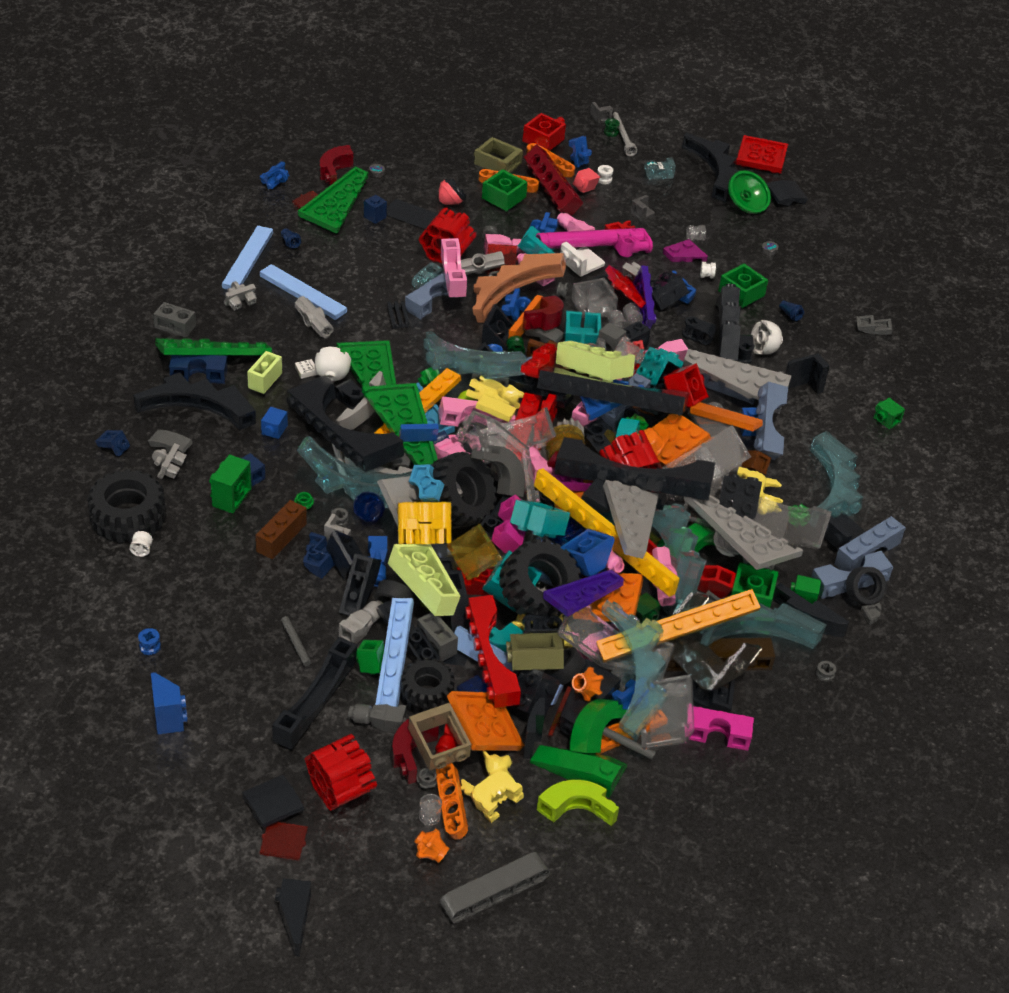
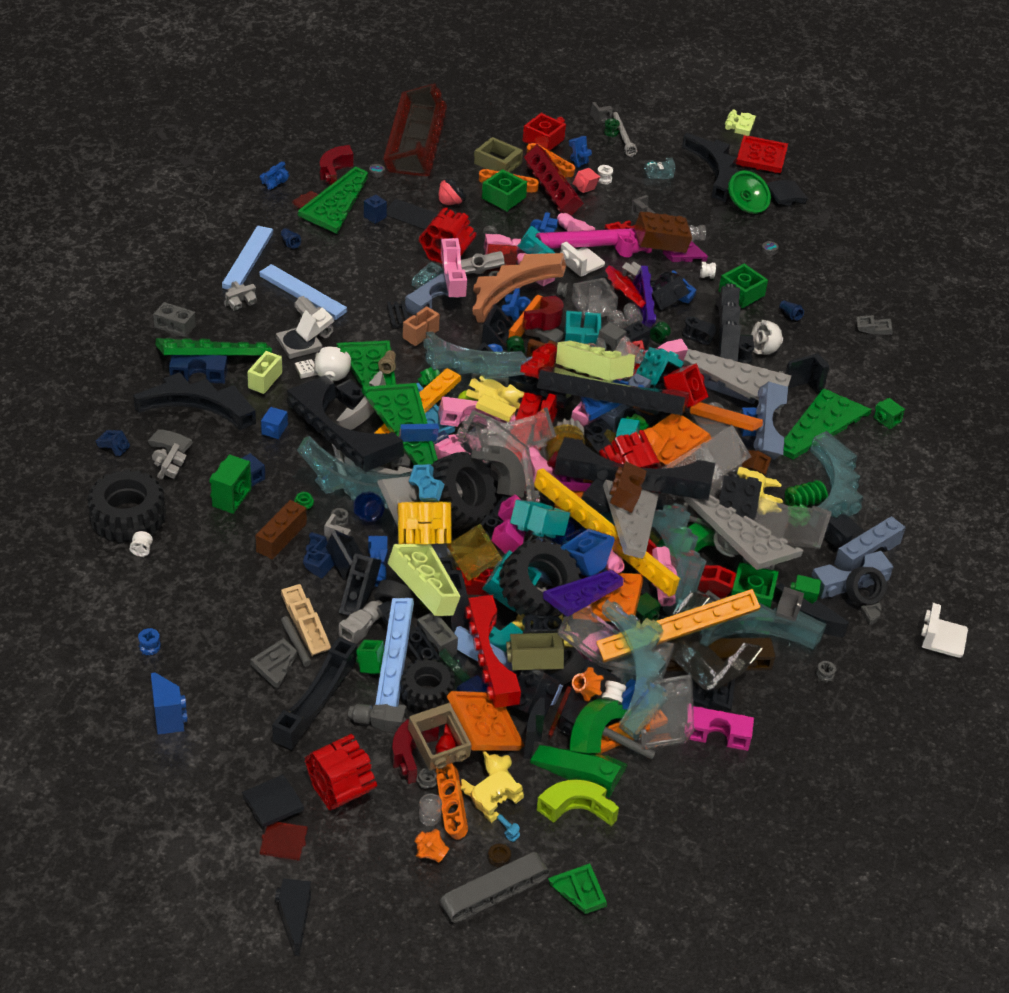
none -> dark grey wing [250,638,297,689]
none -> tile [276,328,322,359]
none -> tan slope [281,584,331,656]
none -> white slope [296,307,334,342]
none -> dark tan cone [378,350,396,374]
none -> window [383,83,447,177]
none -> nougat piece [403,306,440,346]
none -> clear green tile [439,648,472,684]
none -> dark brown tile [488,844,511,868]
none -> dark azure hand [497,814,520,842]
none -> green wing [548,863,607,914]
none -> white wheel [601,681,626,704]
none -> reddish brown arch [609,461,647,513]
none -> reddish brown brick [634,211,692,253]
none -> dark green wheel [650,322,671,343]
none -> yellowish green plate [725,110,756,136]
none -> flat silver panel [776,587,804,622]
none -> green wing [783,388,872,460]
none -> green piece [784,480,828,510]
none -> white bracket [921,603,968,658]

